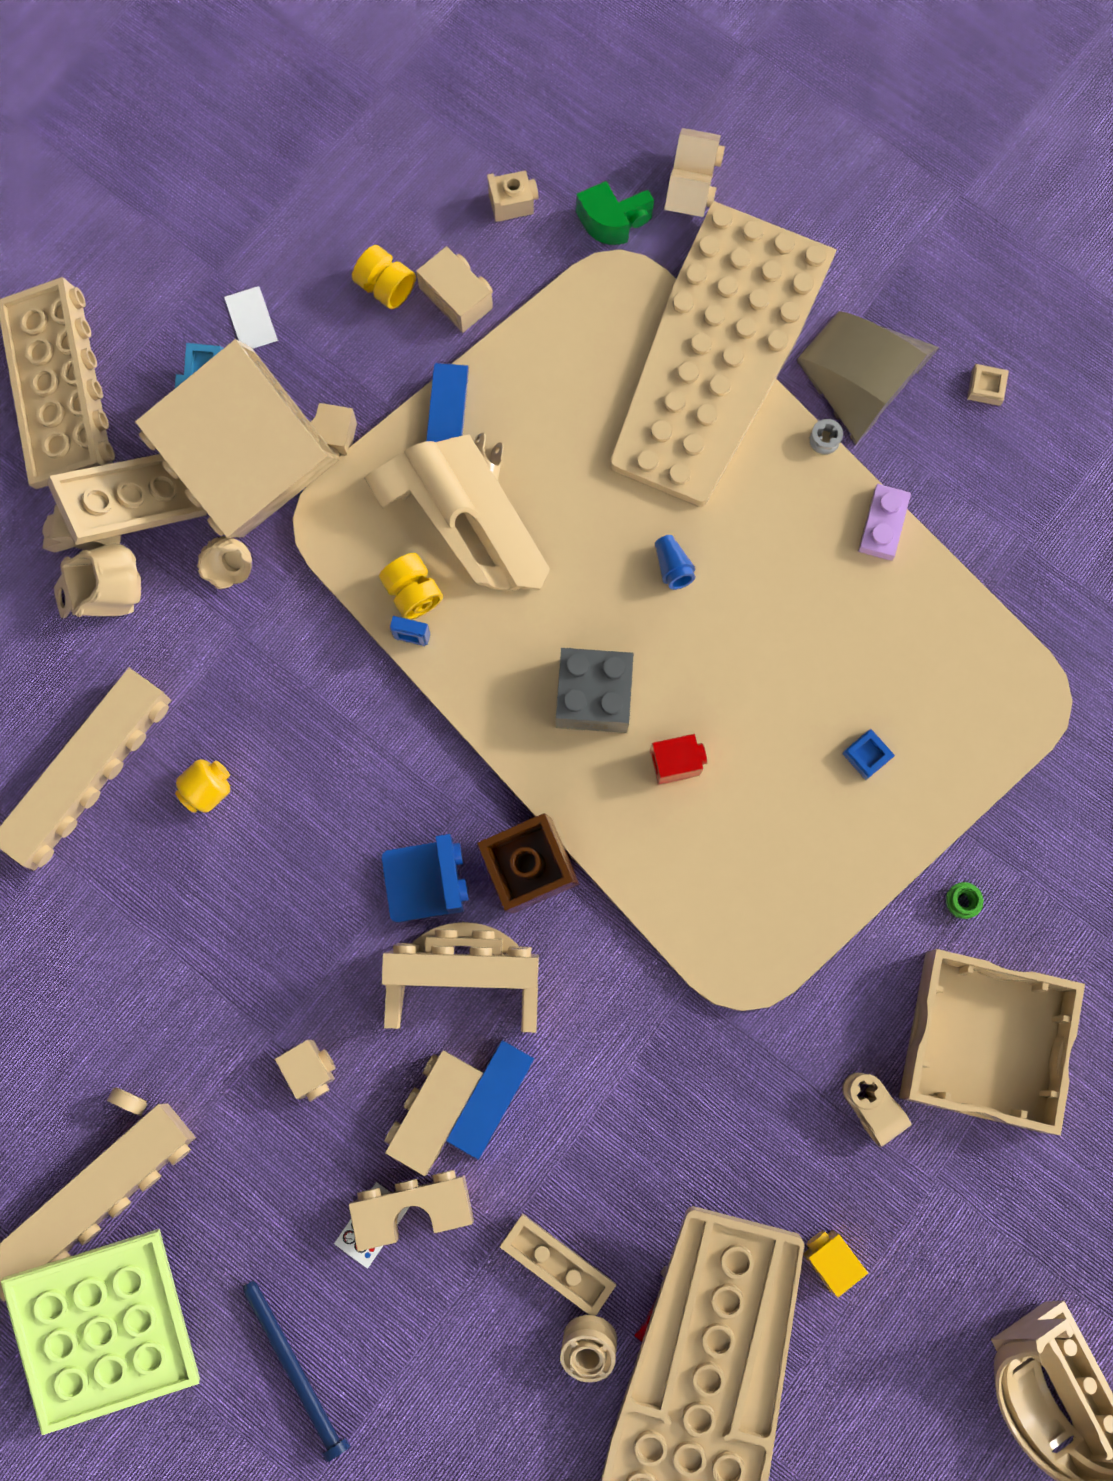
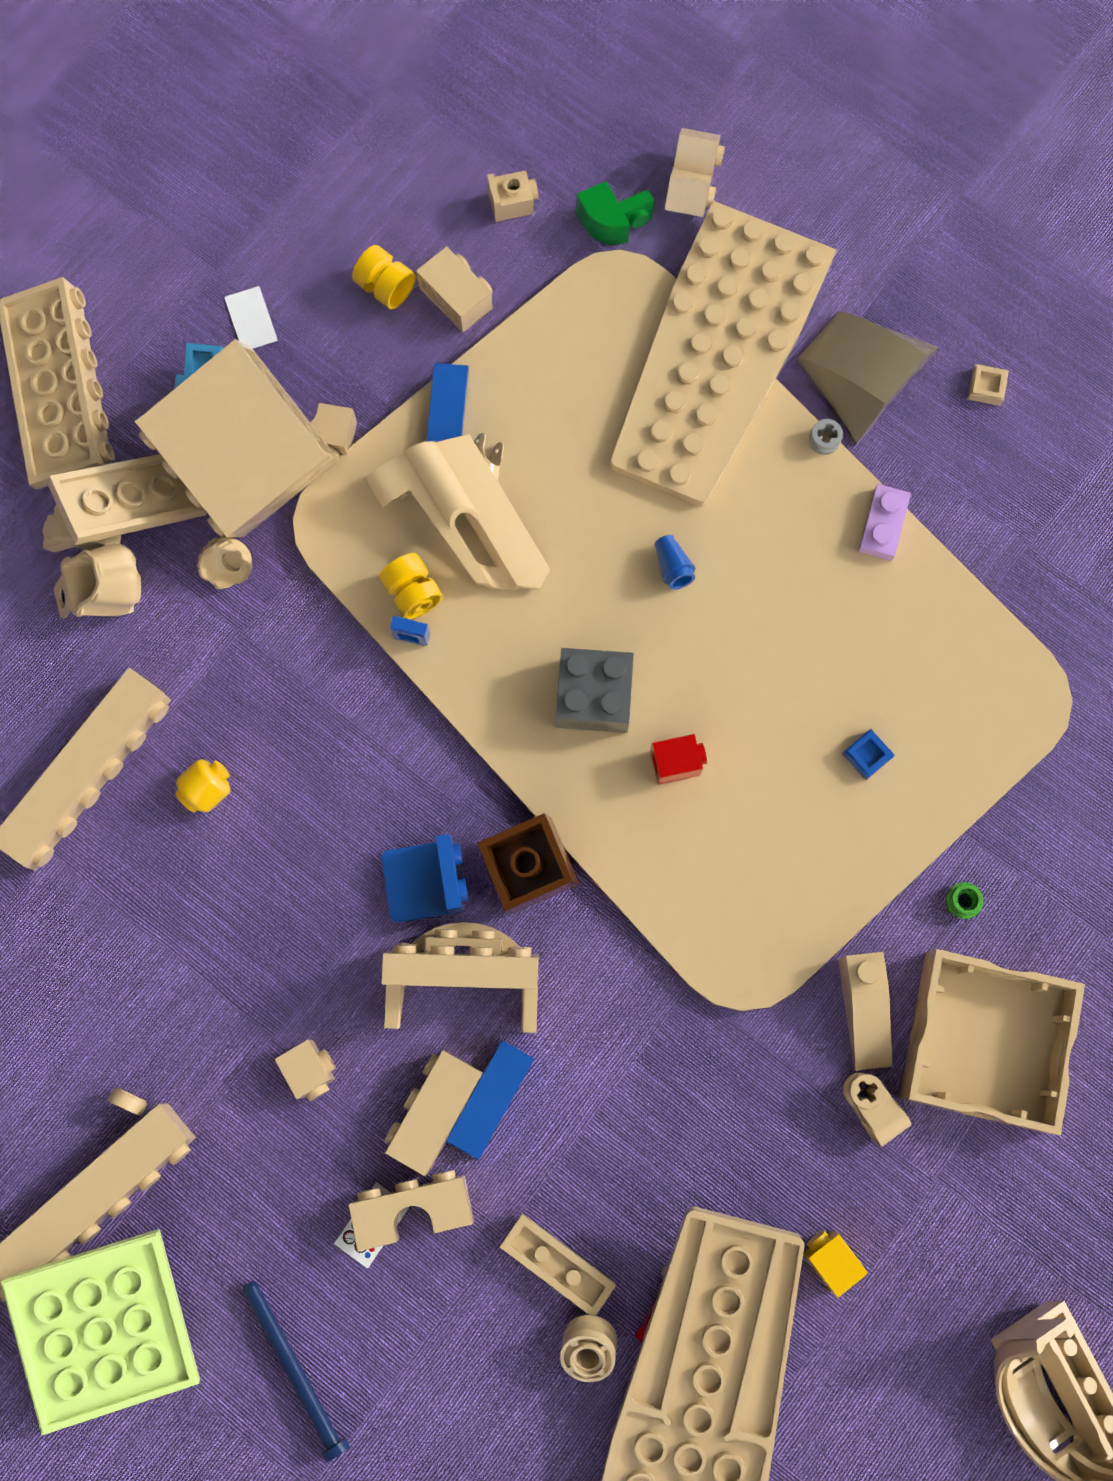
none -> tan slope [838,952,893,1071]

